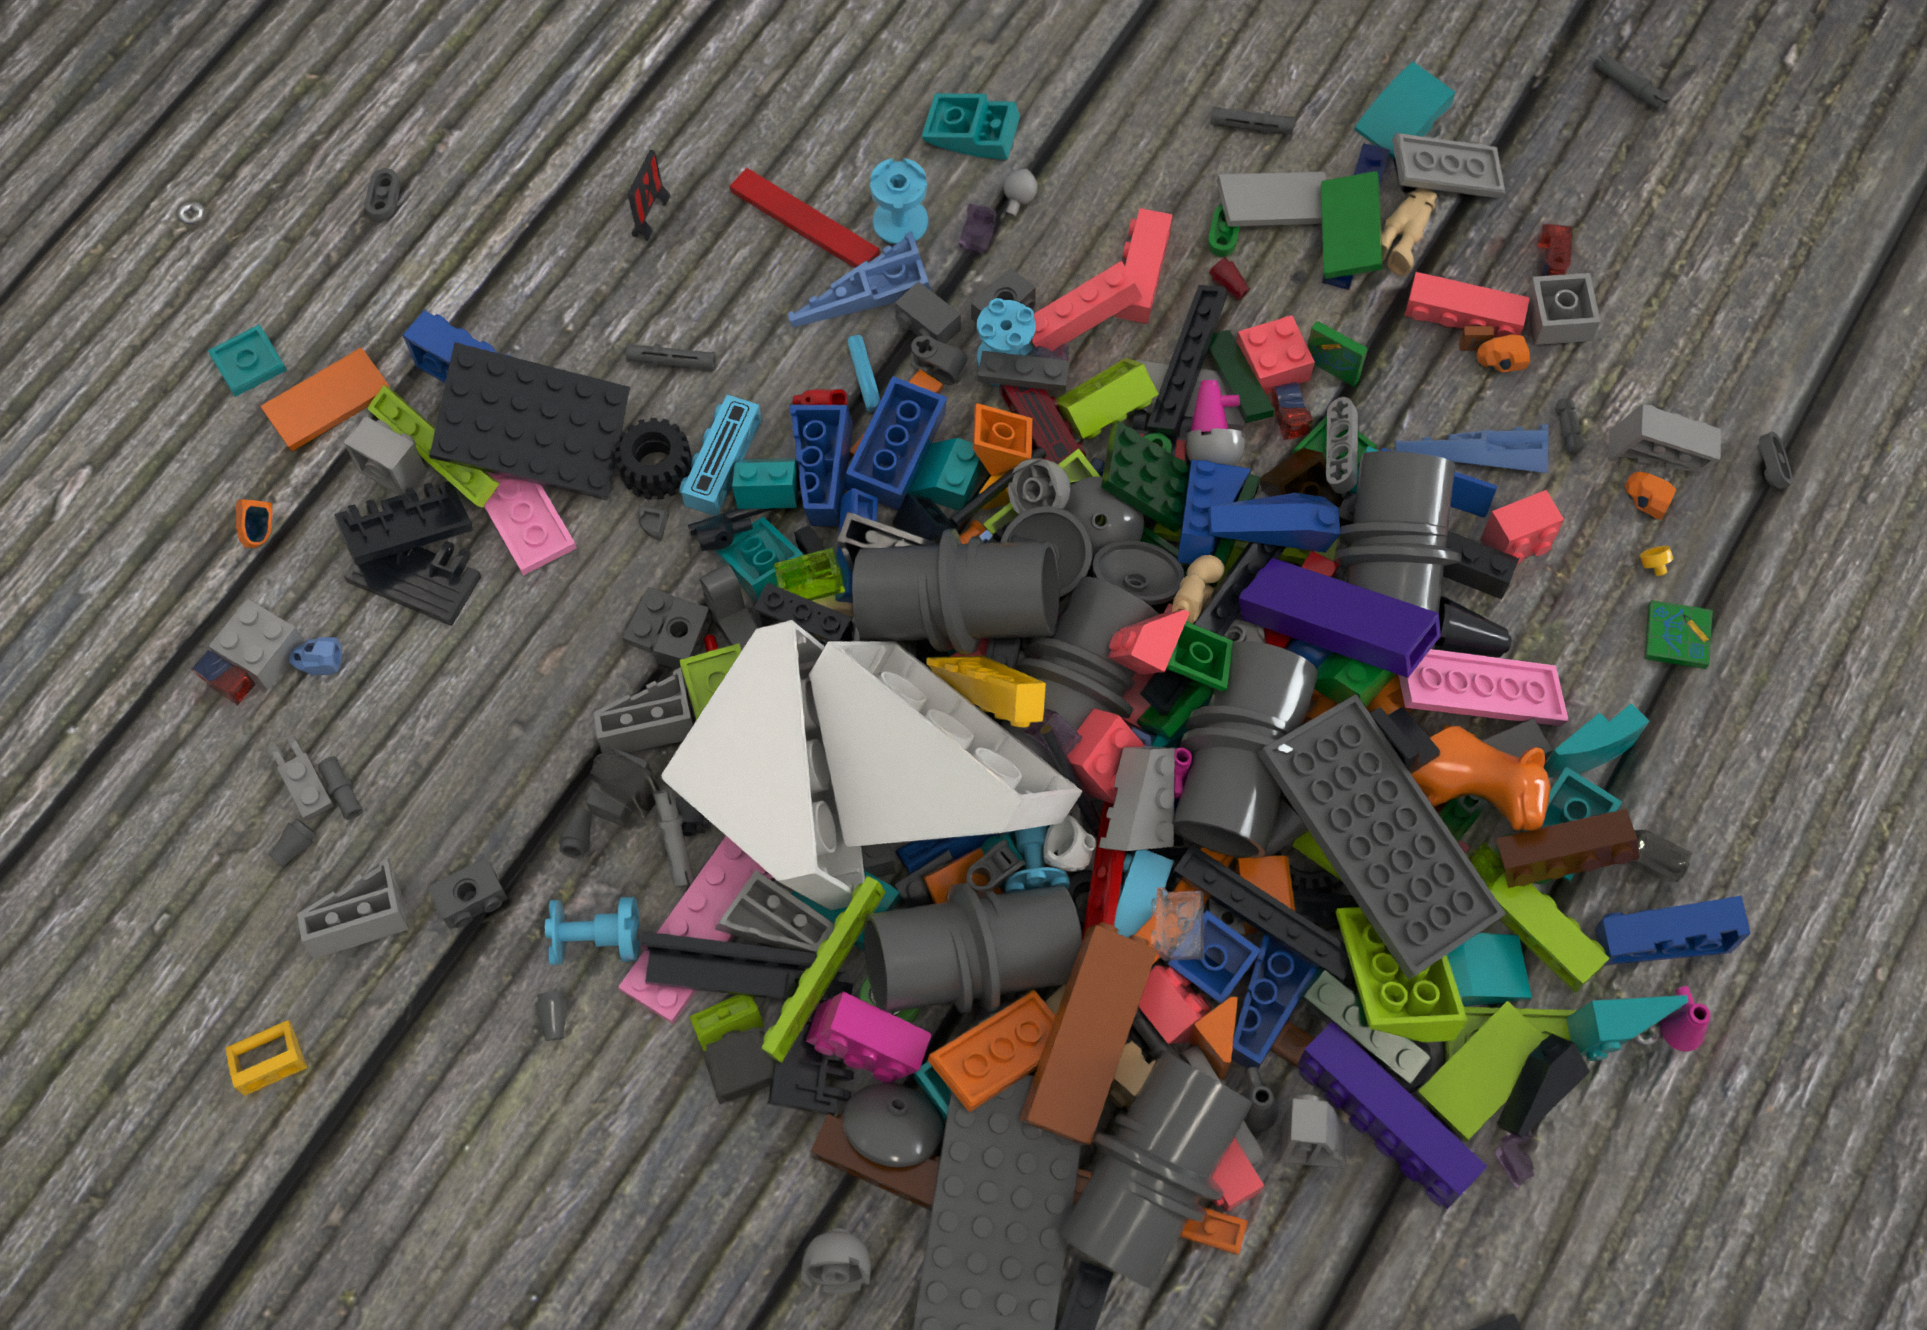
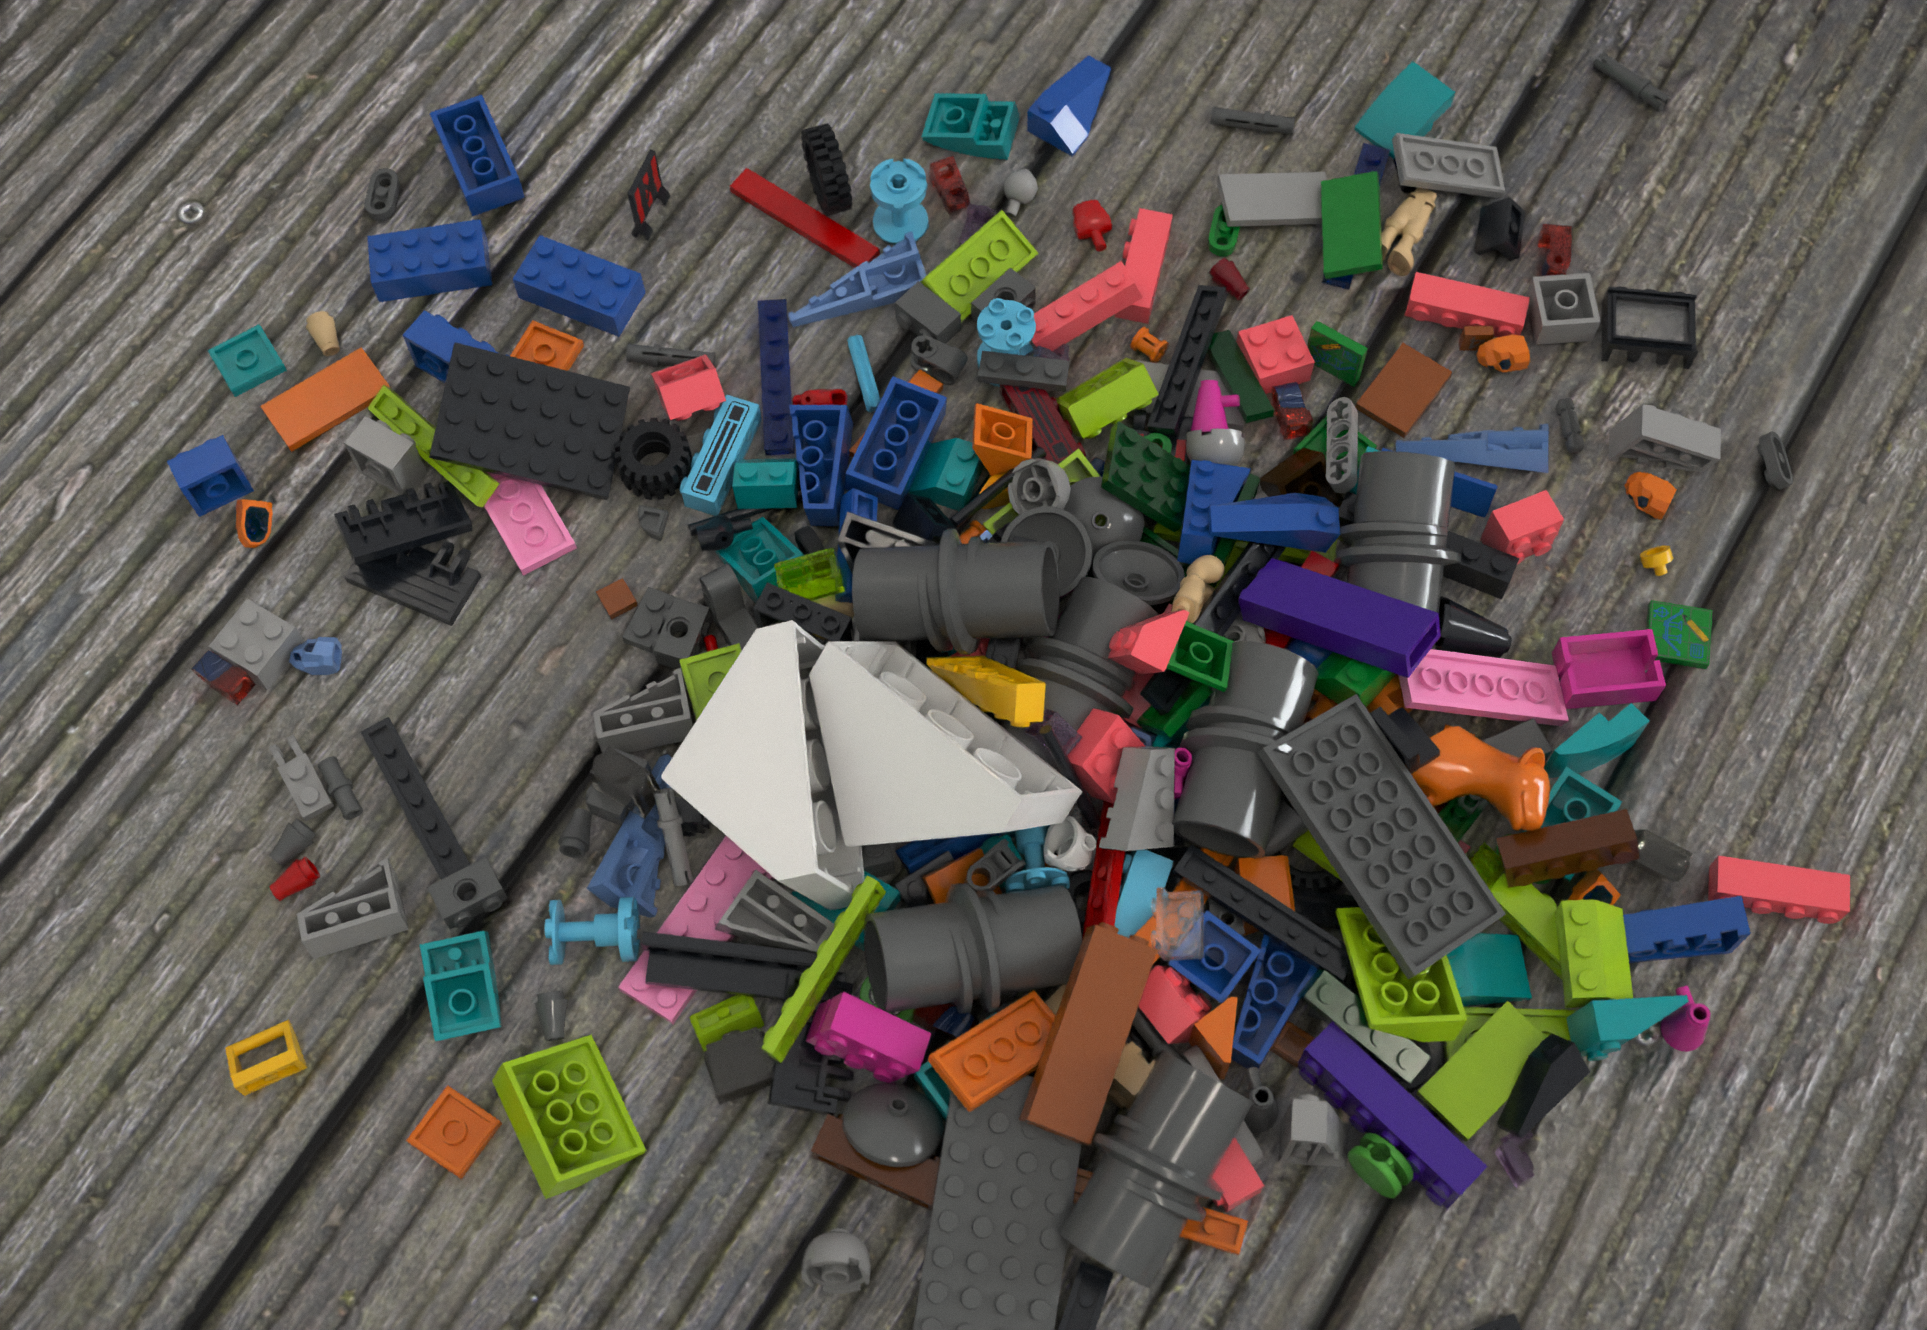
none -> blue brick [167,435,254,517]
none -> red cone [269,857,320,901]
none -> tan cone [306,311,340,356]
none -> black plate [361,717,470,880]
none -> blue brick [367,219,492,302]
none -> orange tile [406,1085,502,1179]
none -> teal slope [420,931,501,1042]
none -> blue brick [430,94,525,217]
none -> lime slope [492,1035,646,1199]
none -> orange tile [510,320,584,371]
none -> blue brick [512,235,645,337]
none -> medium blue wedge [587,754,672,918]
none -> dark orange tile [596,578,638,620]
none -> coral brick [651,355,726,421]
none -> clear blue plate [758,299,795,456]
none -> black tyre [801,123,853,216]
none -> leg [912,1003,979,1041]
none -> lime tile [920,210,1038,322]
none -> clear red leg [929,156,970,214]
none -> blue wedge [1027,55,1111,157]
none -> red piece [1072,200,1112,252]
none -> orange bush [1130,327,1169,363]
none -> bright green head [1348,1133,1414,1198]
none -> dark orange tile [1355,343,1452,438]
none -> black panel [1475,197,1525,261]
none -> dark pink piece [1552,629,1666,709]
none -> lime slope [1555,900,1633,1008]
none -> orange rock [1567,869,1621,905]
none -> black window [1602,286,1698,369]
none -> coral brick [1708,856,1850,924]

